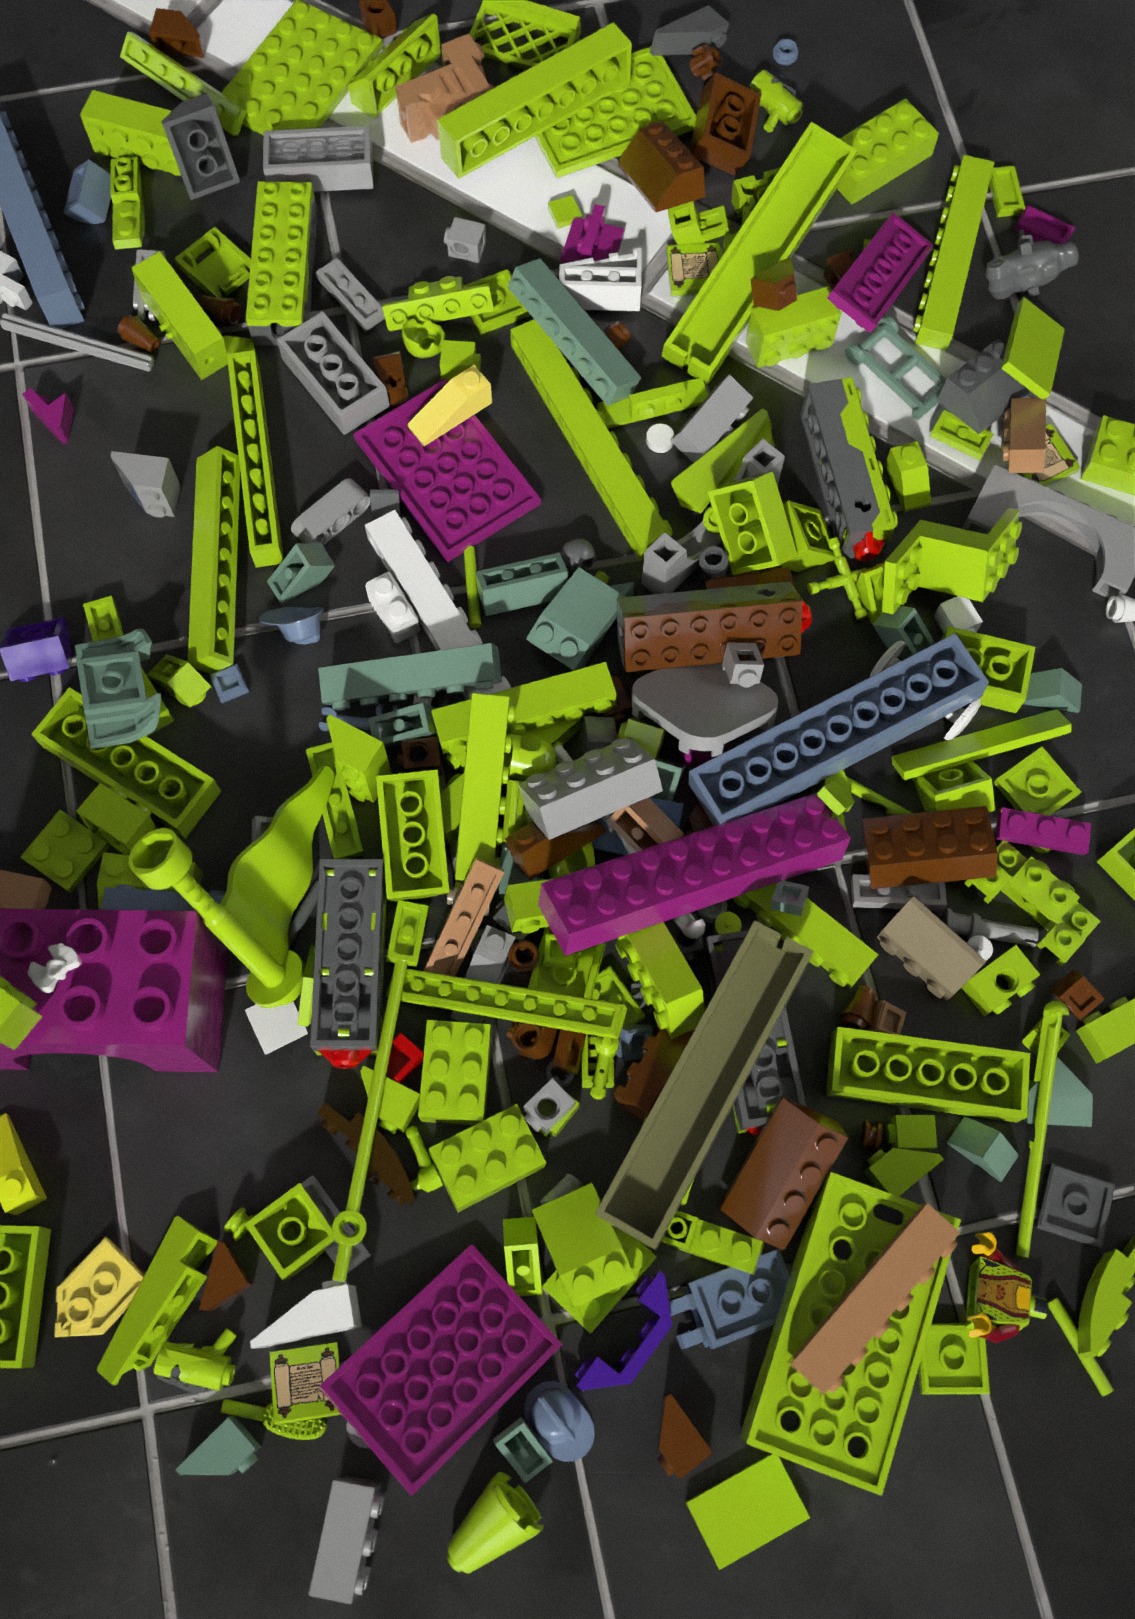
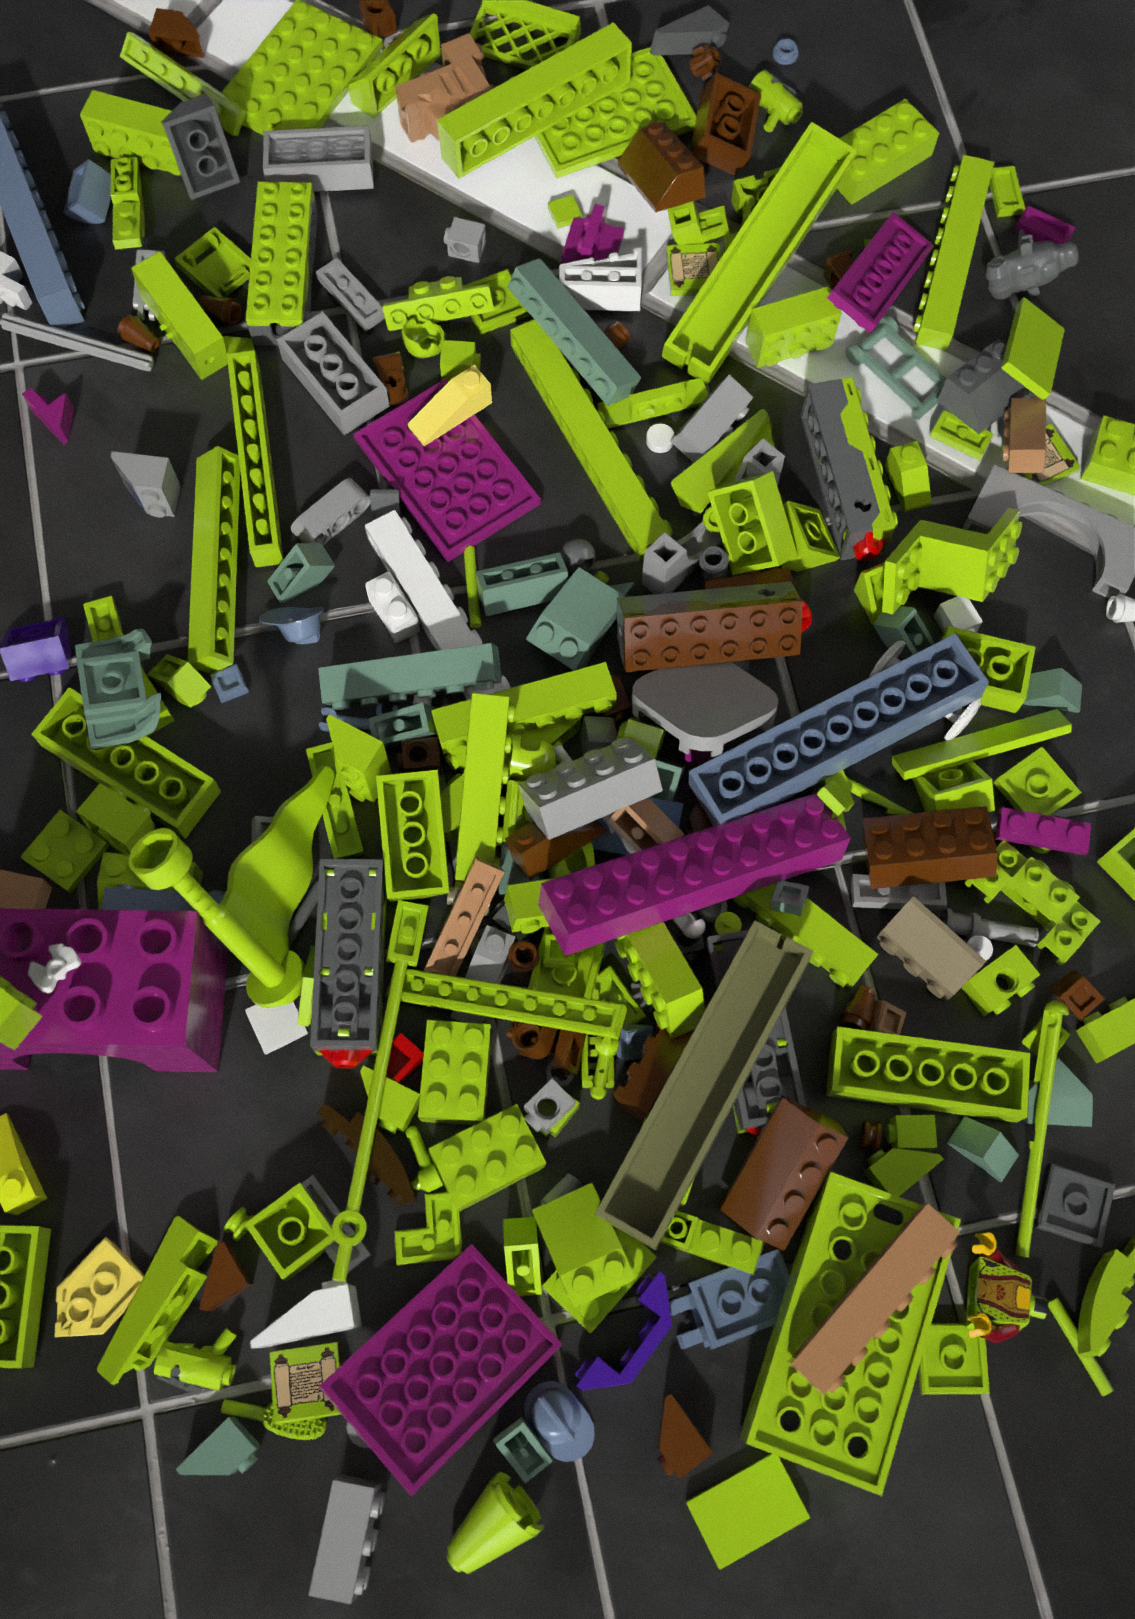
light grey brick [722,643,764,688] -> none
reddish brown slope [751,258,797,311] -> none
lime piece [807,537,882,620] -> none
none -> lime tile [394,1192,463,1265]

